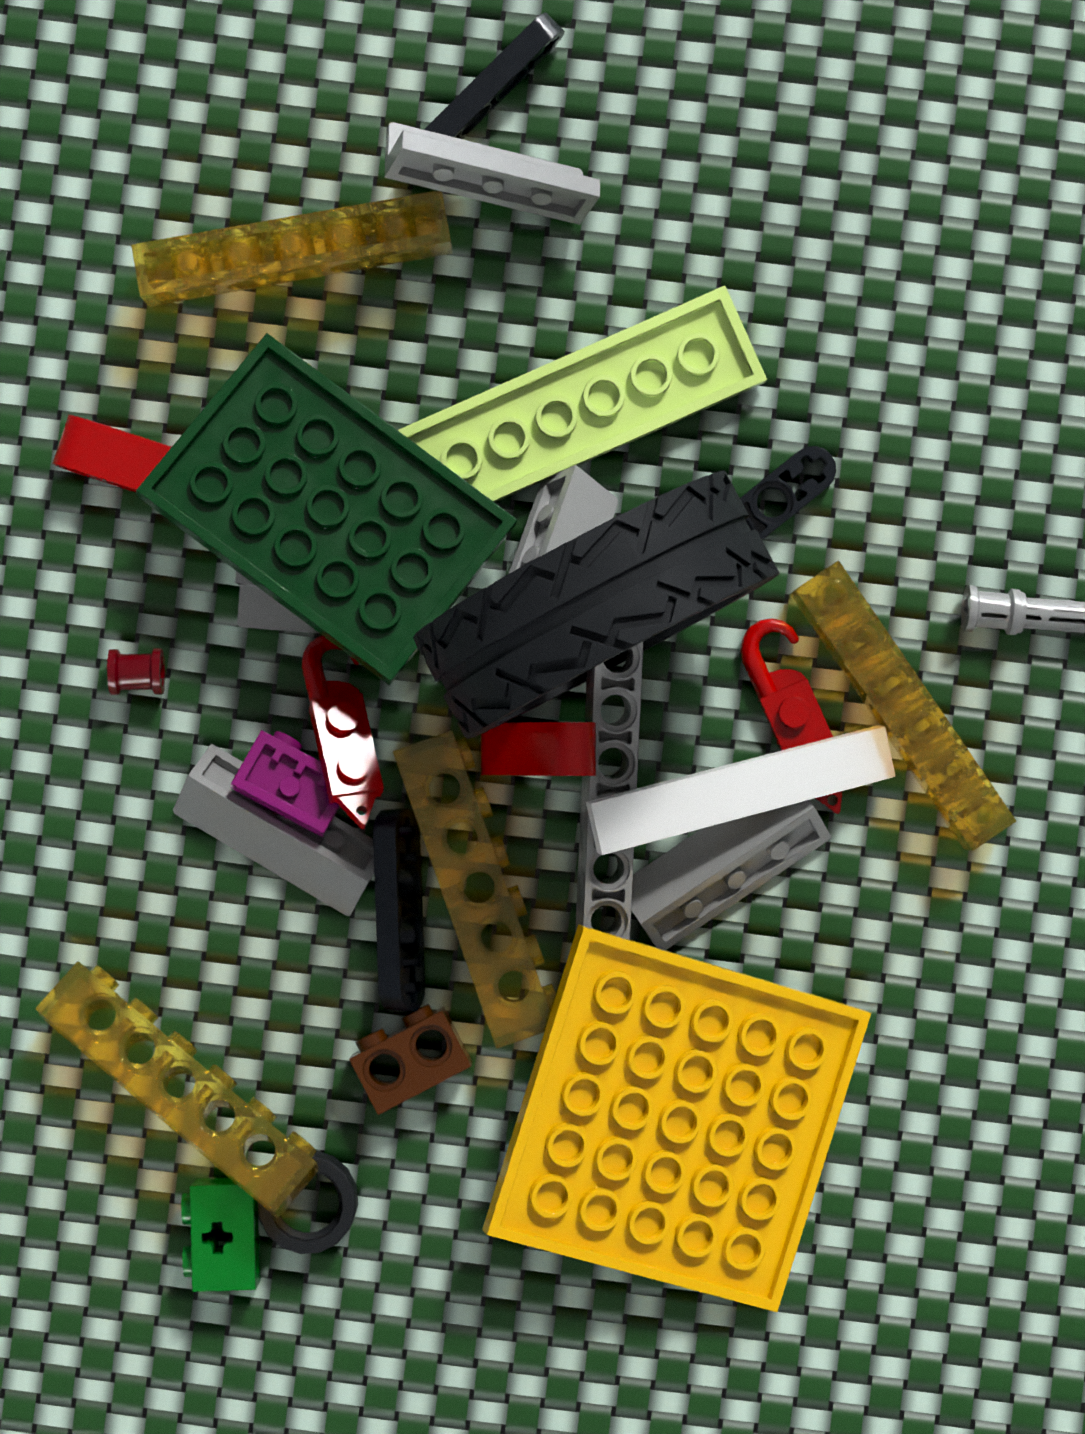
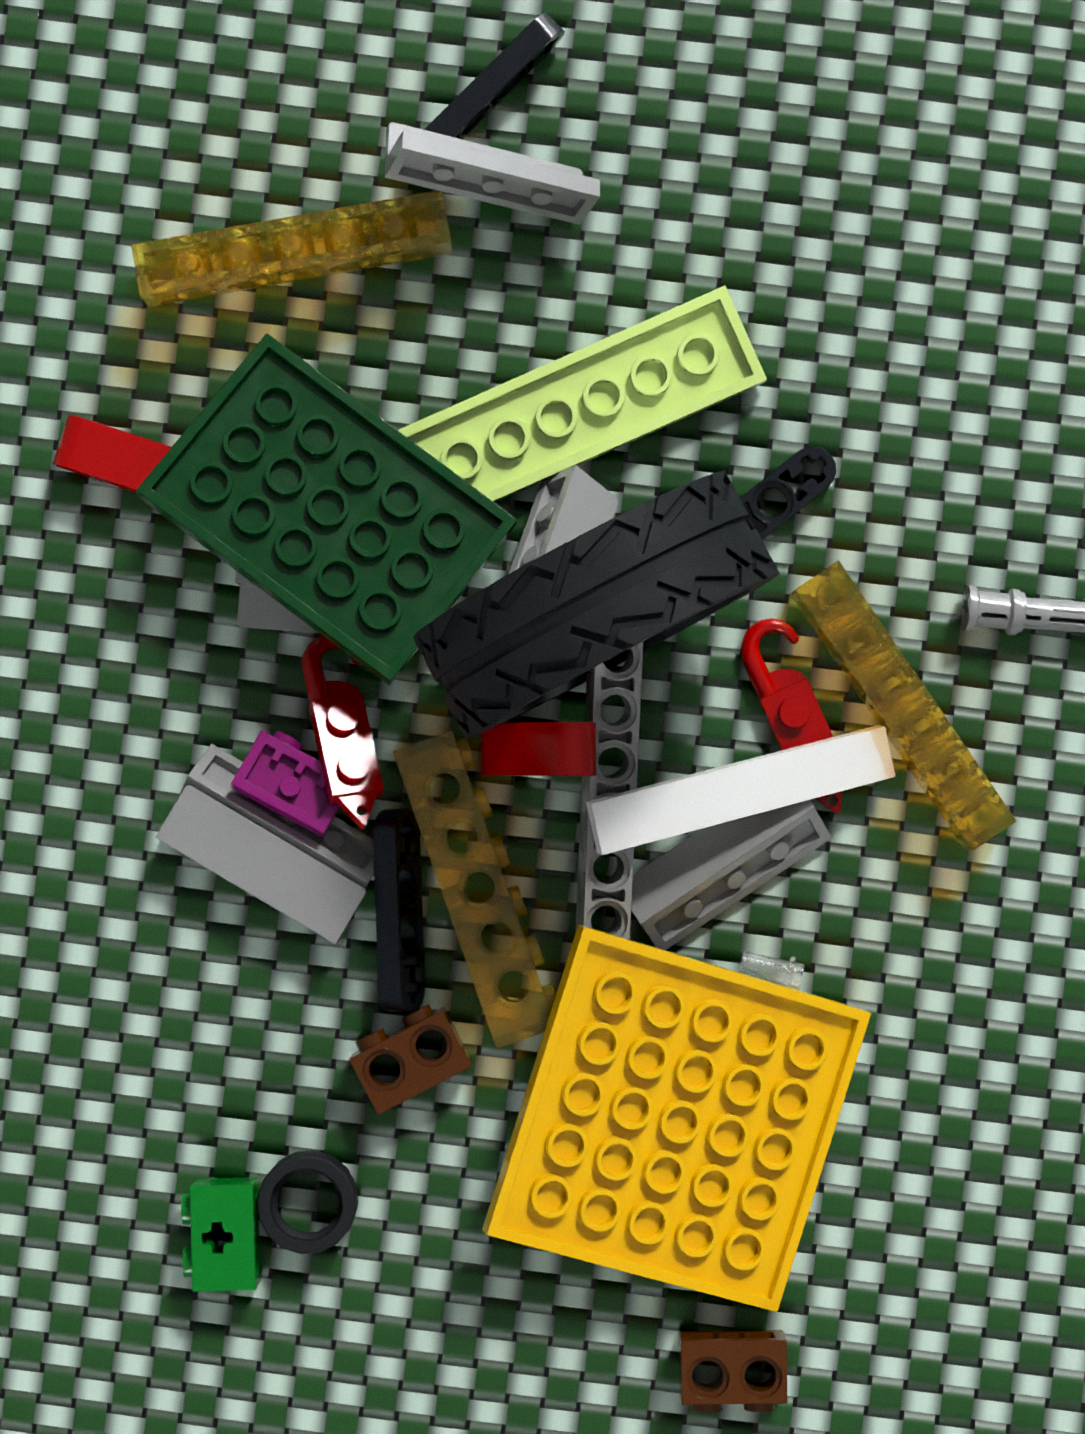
clear yellow brick [35,961,319,1219] -> none
dark red bush [107,648,166,695] -> none
none -> light grey panel [155,785,366,944]
none -> reddish brown brick [679,1330,788,1413]
none -> clear pin [739,950,805,990]

